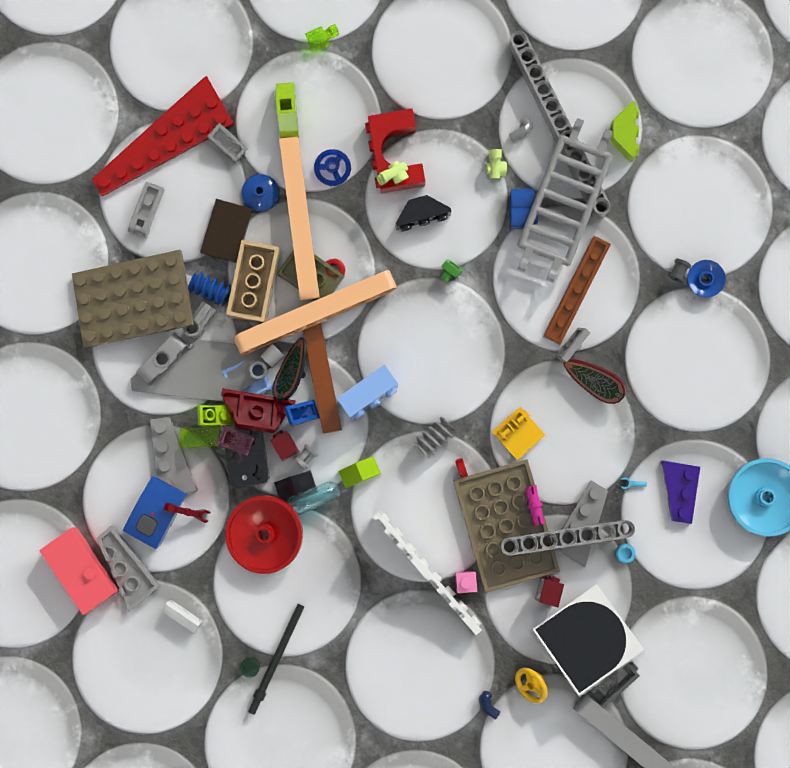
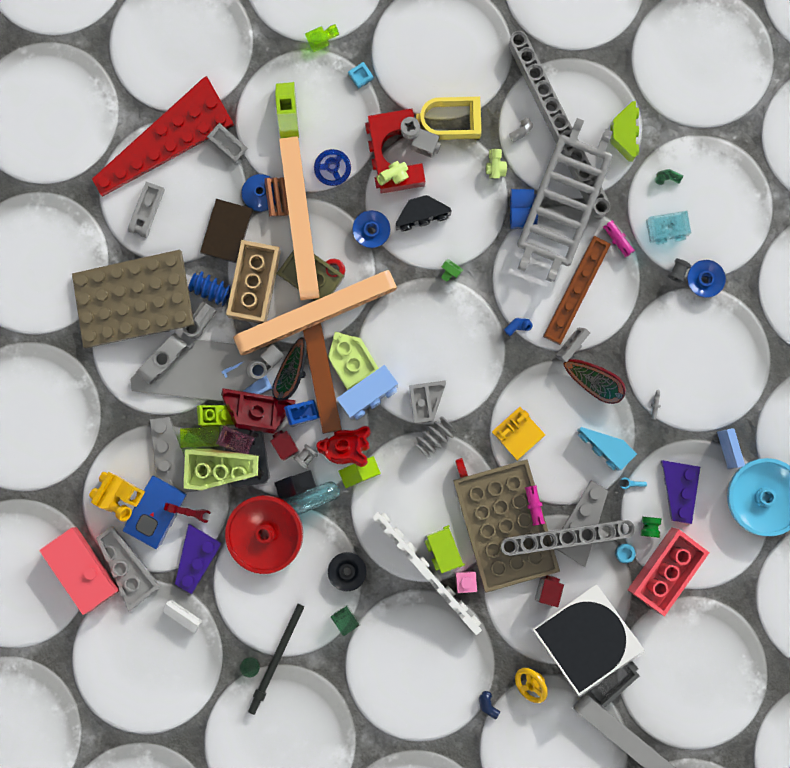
none -> yellow hips [89,472,145,522]
none -> dark purple wing [175,524,223,594]
none -> yellowish green wedge [184,448,259,490]
none -> nougat tile [264,177,289,217]
none -> red tile [316,426,371,467]
none -> yellowish green tile [328,332,379,390]
none -> black dish [328,552,367,591]
none -> clear green panel [331,605,360,636]
none -> medium azure tile [348,62,374,89]
none -> blue dish [353,210,390,248]
none -> light grey wheel [401,117,420,140]
none -> light grey wing [409,380,446,424]
none -> light grey brick [411,128,441,158]
none -> light yellow window [416,96,481,140]
none -> lime brick [424,525,465,574]
none -> blue arm [504,318,533,336]
none -> medium azure slope [577,427,637,471]
none -> dark pink pin [603,220,635,258]
none -> coral brick [628,527,710,616]
none -> green wheel [640,516,662,538]
none -> clear light blue brick [646,211,691,245]
none -> light grey hand [651,390,661,420]
none -> clear green arm [655,169,684,185]
none -> light blue tile [717,428,745,469]

